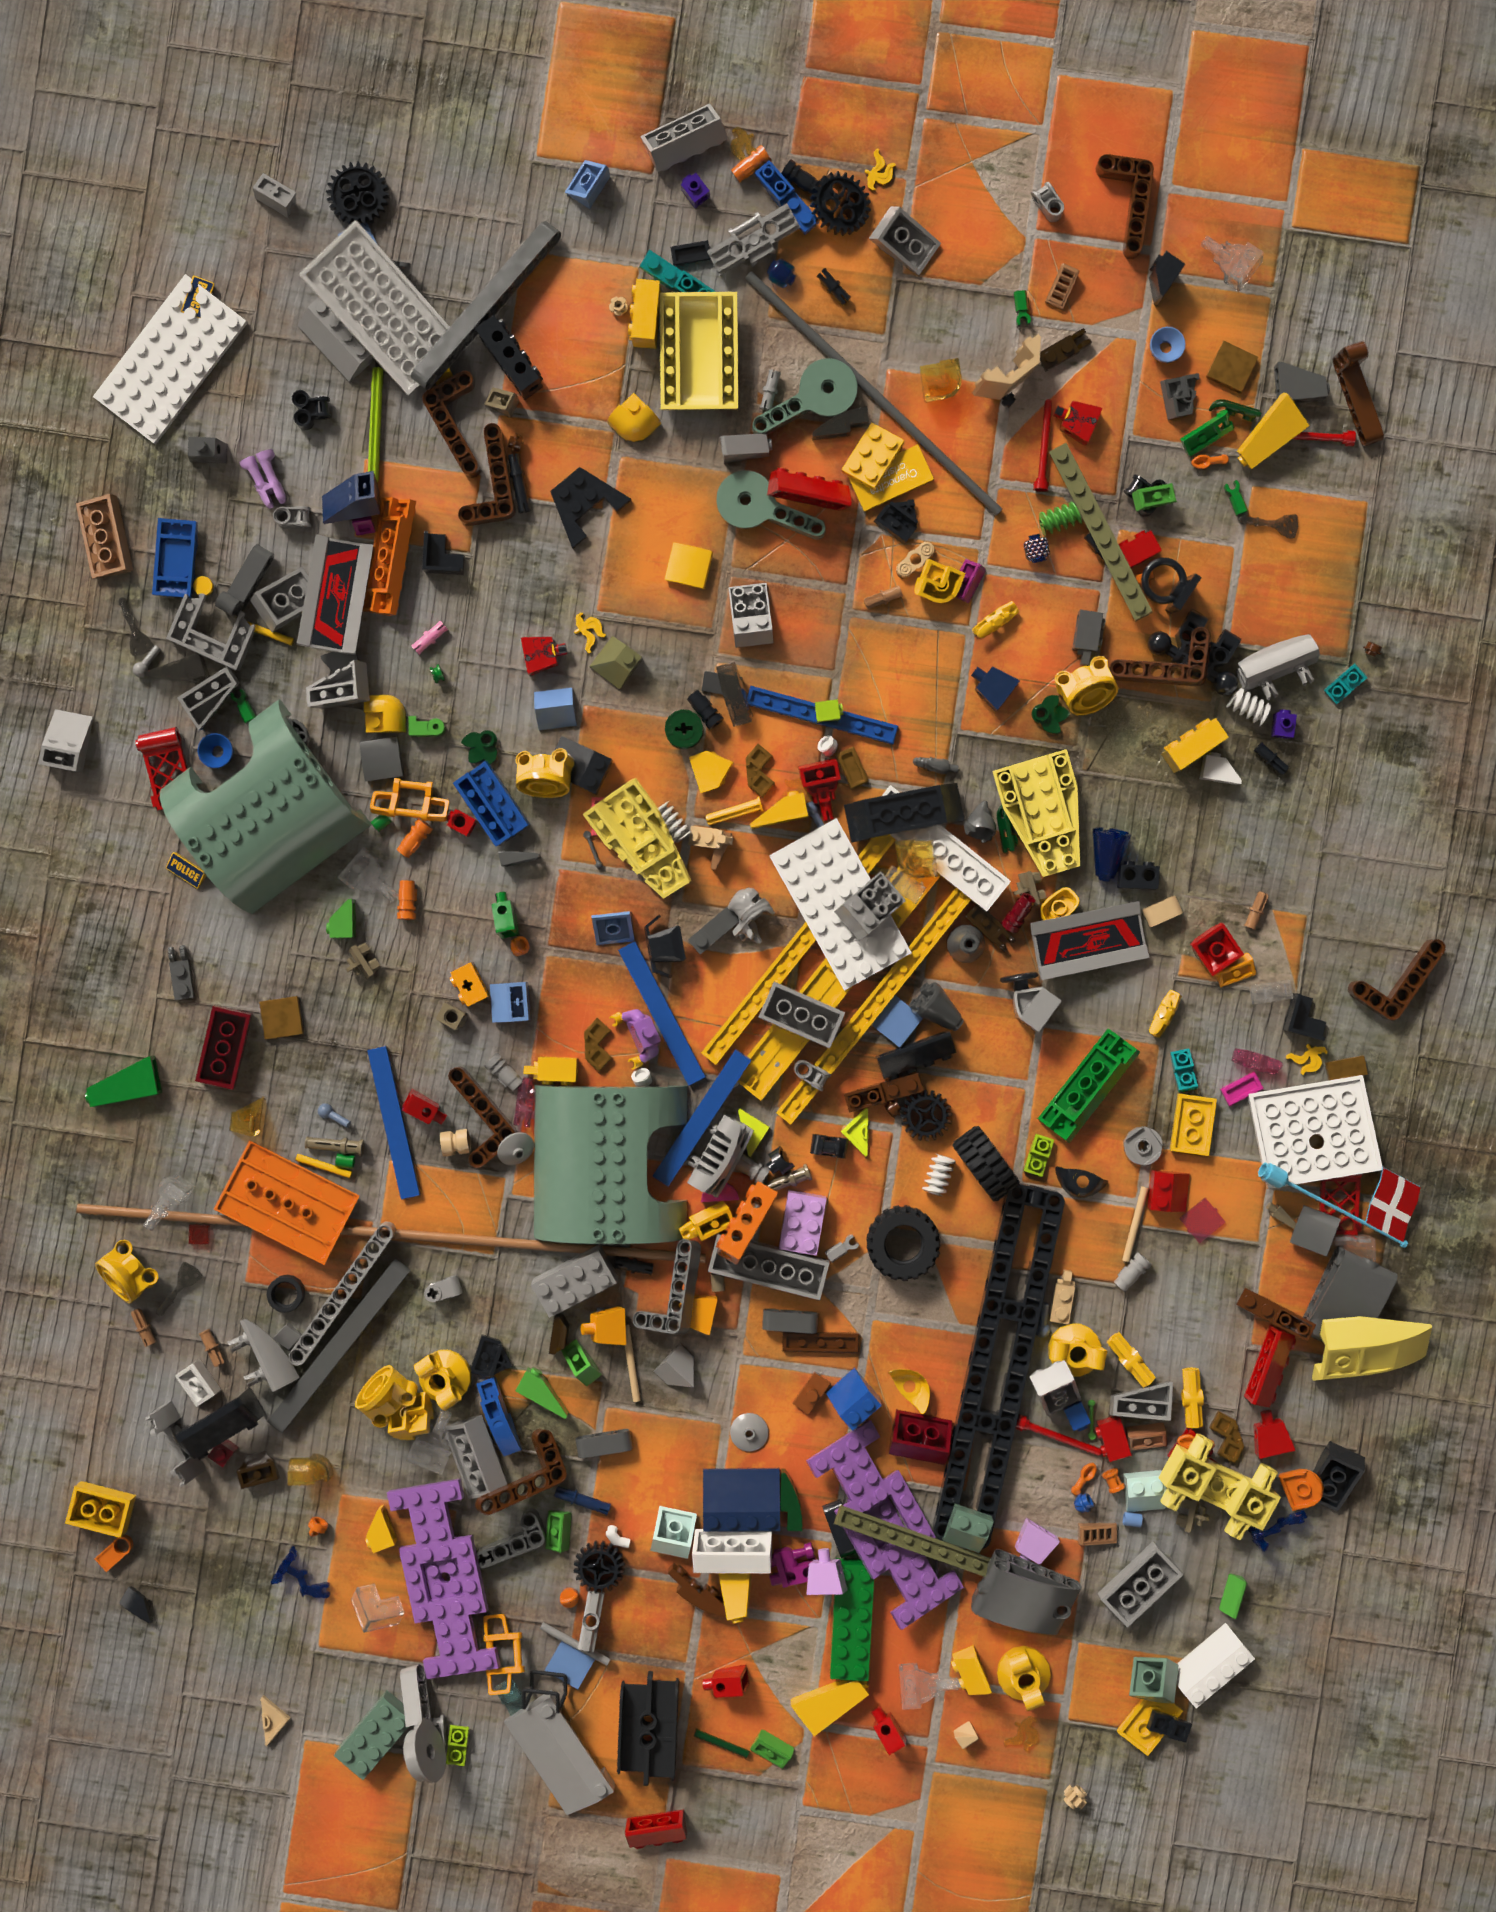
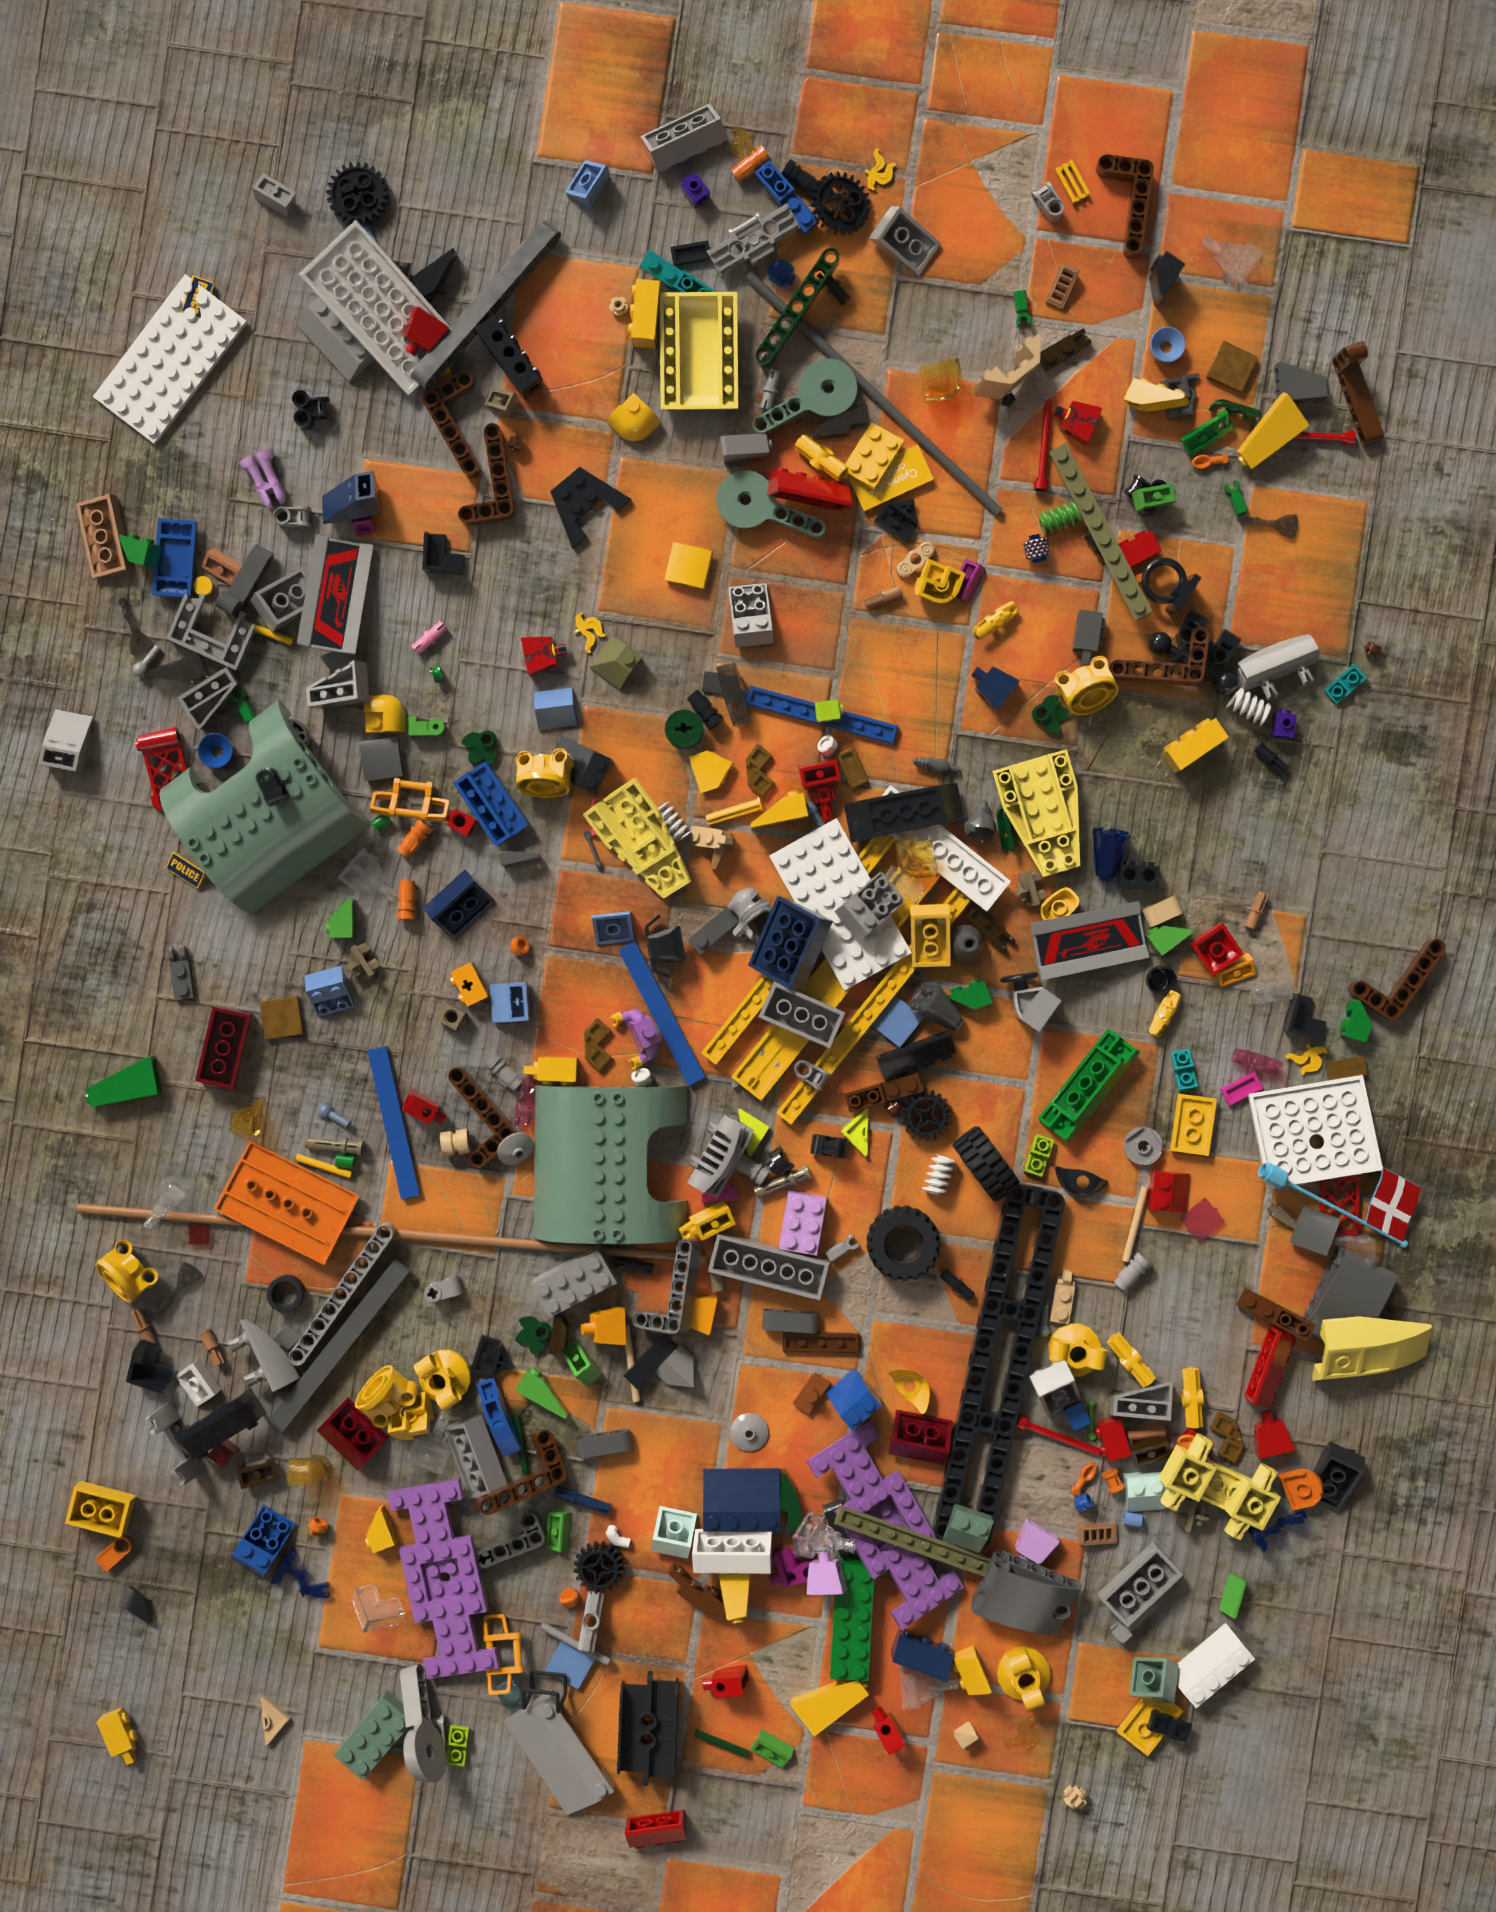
dark grey torso [188,437,228,464] -> none
orange slope [363,497,416,616] -> none
lime axle [368,367,383,482] -> none
green torso [491,892,520,939] -> none
black pin [508,453,531,513] -> none
blue tile [653,1049,752,1186] -> none
orange brick [716,1181,778,1265] -> none
dark red axle [1002,893,1036,933] -> none
white slope [1199,752,1242,785] -> none
none -> yellow hinge [97,1707,138,1765]
none -> green slope [119,533,161,569]
none -> black panel [126,1339,174,1394]
none -> nougat slope [201,548,242,585]
none -> blue slope [231,1504,296,1578]
none -> black piece [256,767,289,807]
none -> medium blue slope [305,966,355,1017]
none -> dark red slope [316,1398,389,1470]
none -> red torso [403,306,449,357]
none -> black slope [408,248,458,303]
none -> dark blue slope [423,869,495,940]
none -> dark green bar [512,1415,530,1473]
none -> dark green plate [515,1316,552,1354]
none -> black tile [623,1333,677,1390]
none -> dark blue slope [748,895,833,991]
none -> dark green beam [756,248,840,367]
none -> clear brick [793,1512,857,1559]
none -> yellow piece [795,435,849,481]
none -> dark blue slope [891,1629,954,1682]
none -> yellow slope [910,904,951,967]
none -> black axle [939,1268,975,1301]
none -> green slope [947,979,993,1010]
none -> yellow tile [1054,160,1090,205]
none -> light grey plate [1110,1601,1158,1644]
none -> yellow slope [1124,378,1190,412]
none -> dark brown slope [1130,1436,1172,1468]
none -> bright green slope [1145,925,1193,956]
none -> black hair [1146,965,1177,994]
none -> green slope [1339,999,1372,1043]

